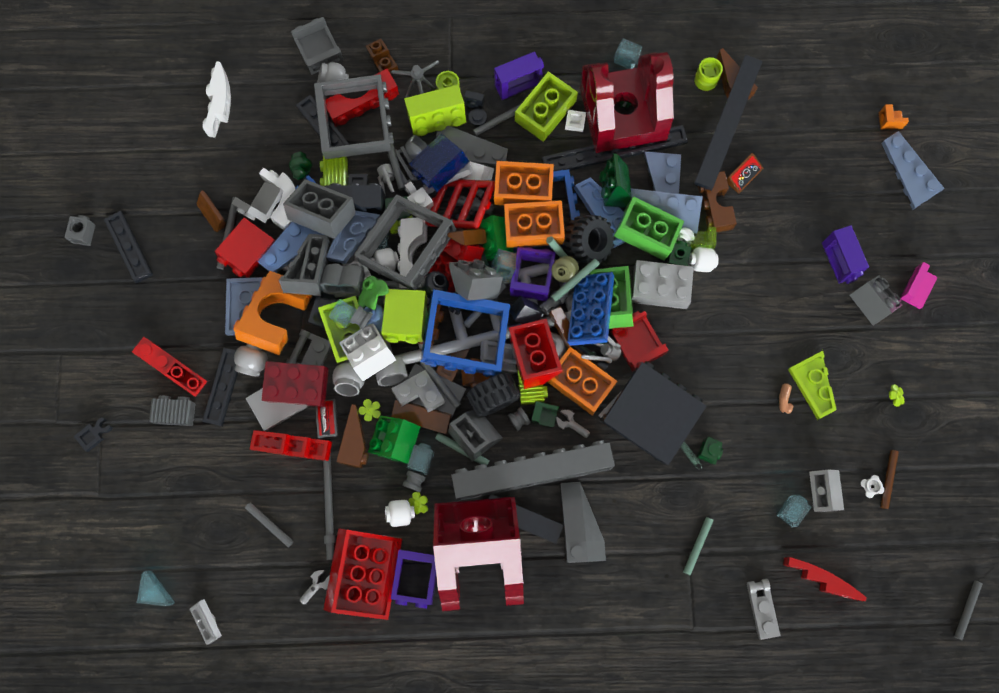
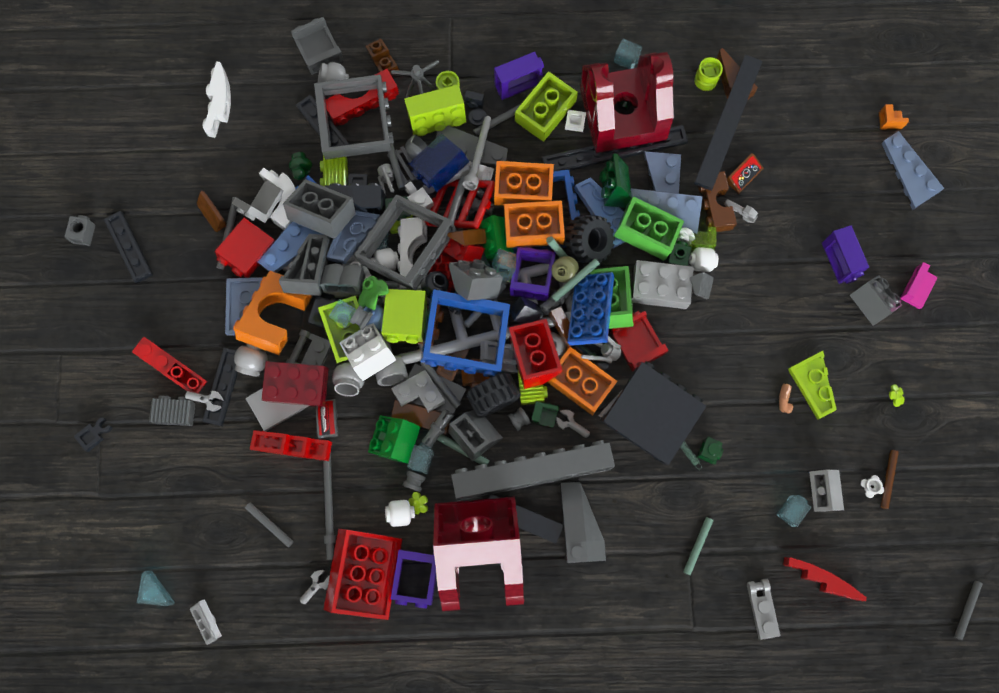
reddish brown slope [336,404,369,469] -> none
lime plant [359,399,381,422] -> none
none -> light grey bar [185,391,224,412]
none -> dark grey pin [422,409,454,448]
none -> dark grey bar [448,176,465,223]
none -> light grey piece [463,116,491,190]
none -> dark grey slope [690,272,714,299]
none -> light grey bar [724,199,758,223]

